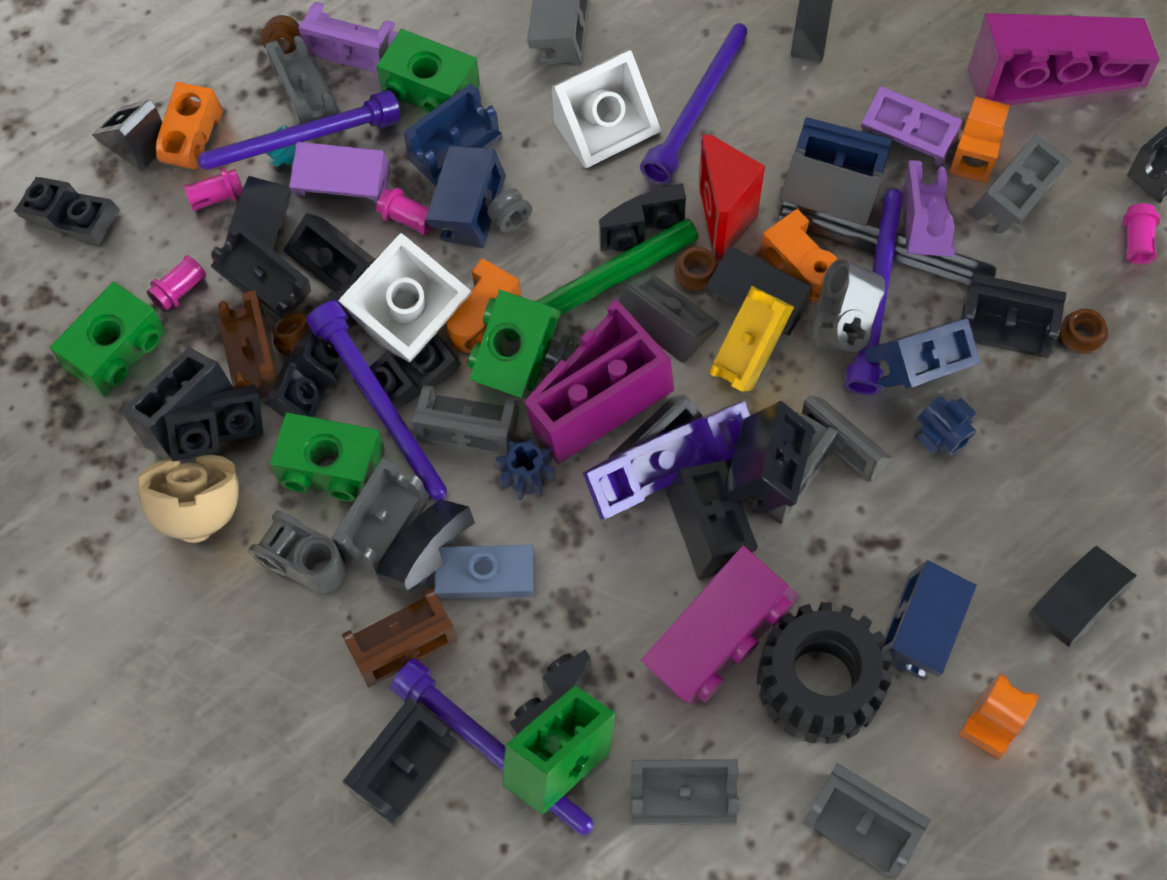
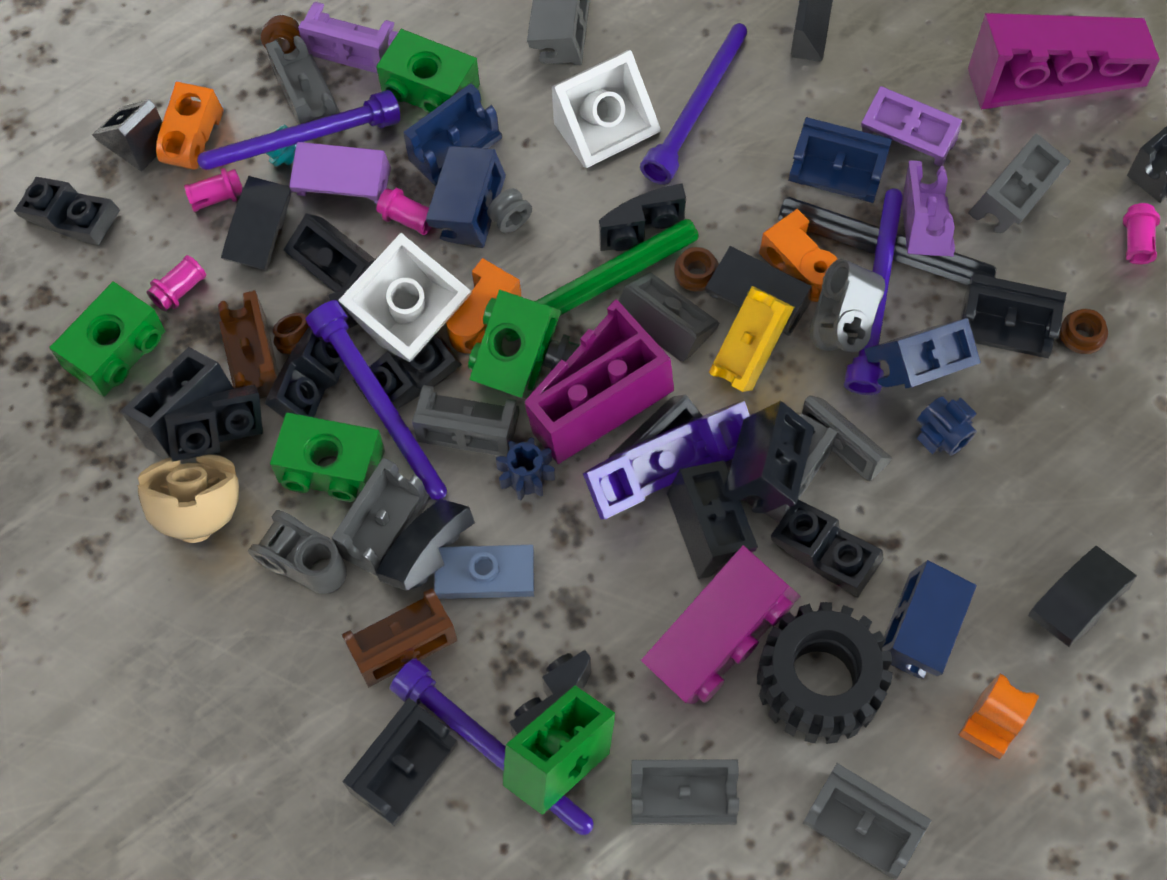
black hinge [211,221,311,322] -> none
red slope [698,134,765,261] -> none
dark grey hinge [780,148,883,226] -> none
orange leg [949,96,1010,184] -> none
none -> black slope [771,499,884,597]

